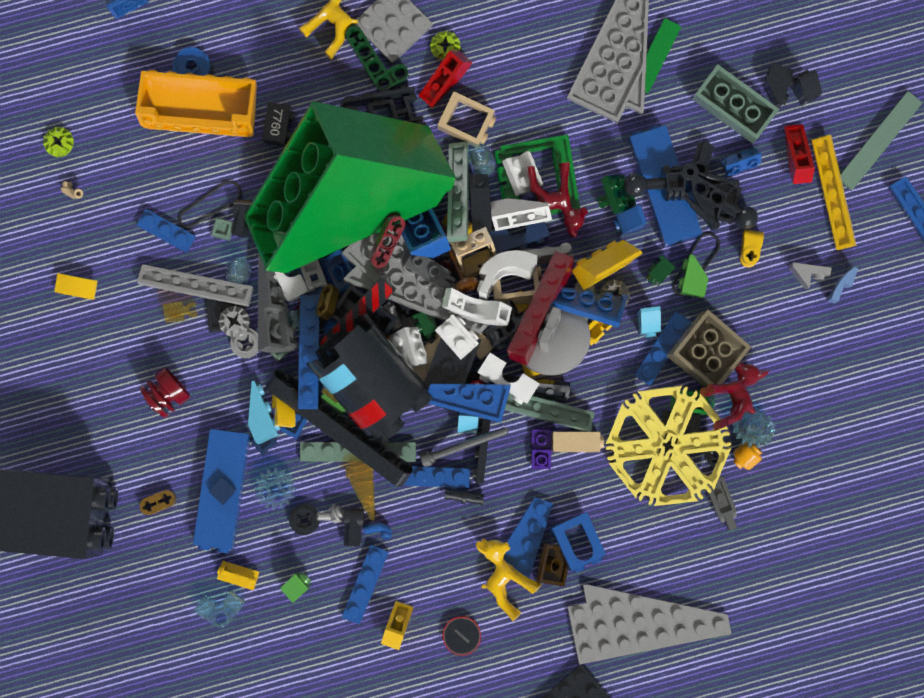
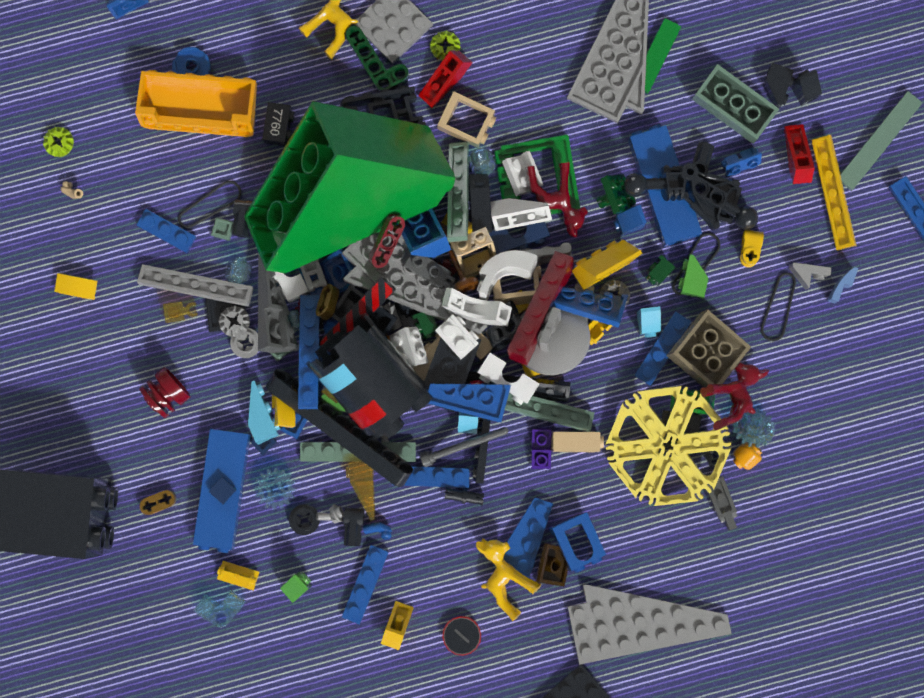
none -> black piece [761,272,796,342]

